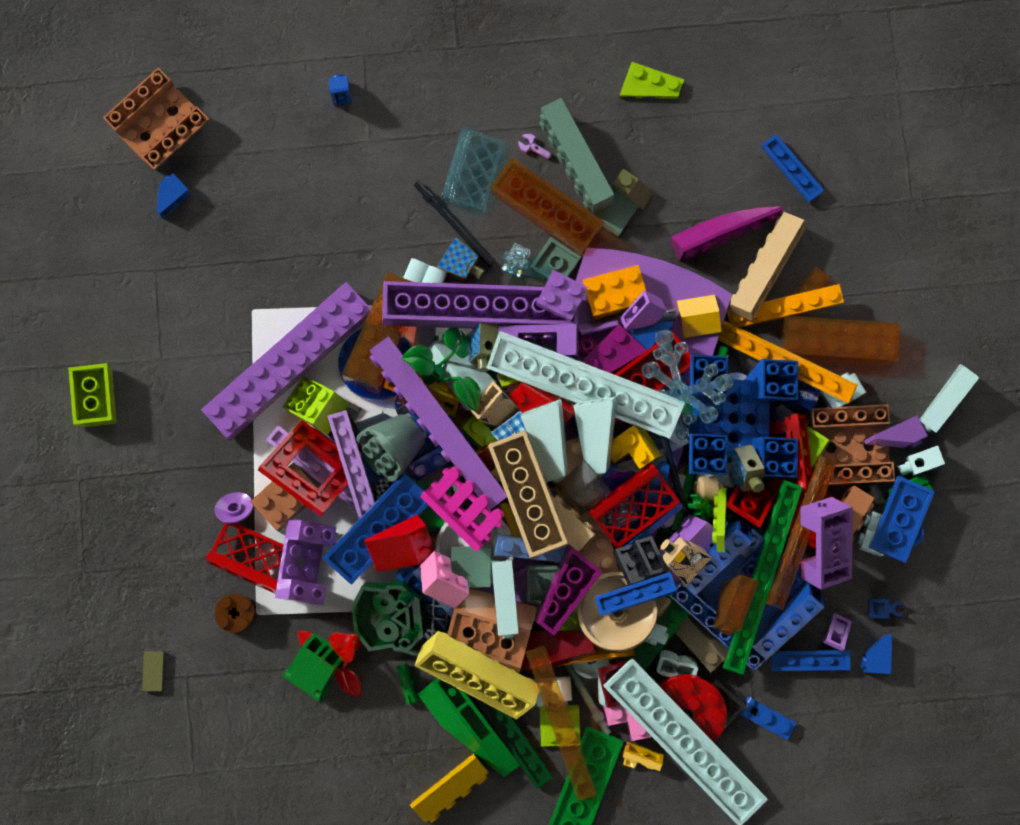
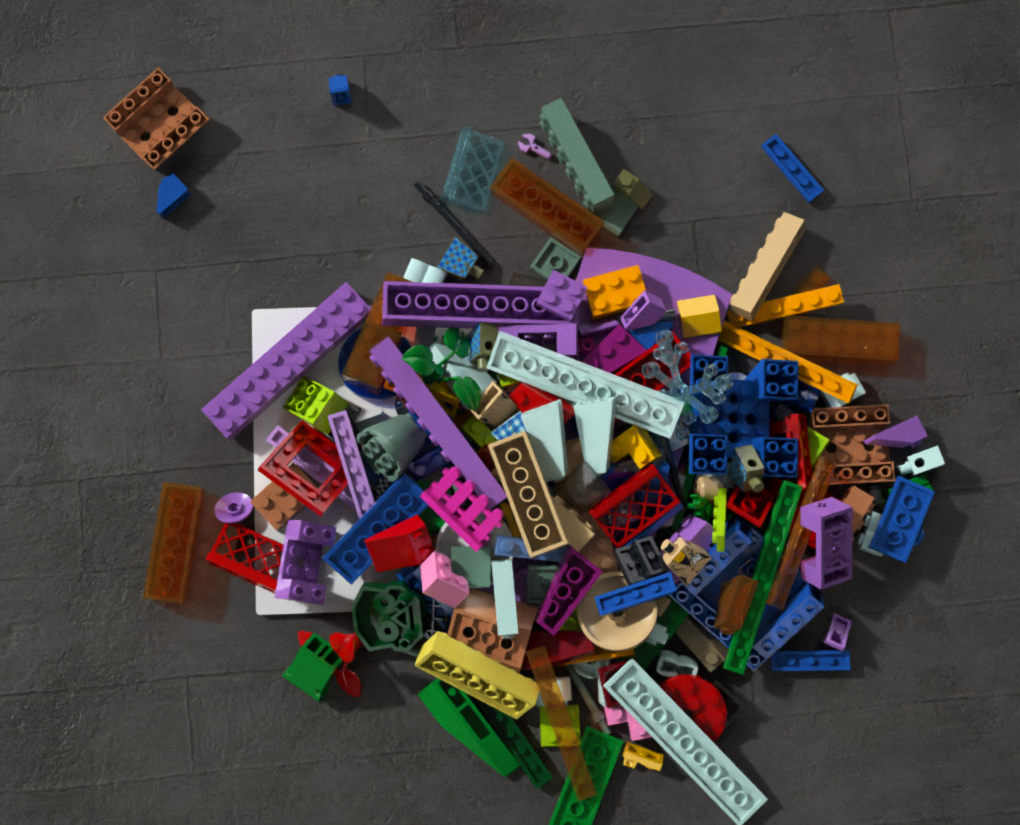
lime brick [68,363,117,428] -> none
olive tile [142,651,165,691] -> none
reddish brown brick [214,594,257,634] -> none
green pin [396,663,419,705] -> none
yellow slope [410,753,489,823] -> none
clear light blue brick [502,242,531,277] -> none
lime wing [619,62,684,99] -> none
magenta wedge [670,206,783,261] -> none
blue plate [739,696,796,741] -> none
blue slope [861,634,892,674] -> none
dark blue plate [868,599,903,619] -> none
light aqua slope [919,364,979,433] -> none
none -> clear orange brick [143,482,205,605]

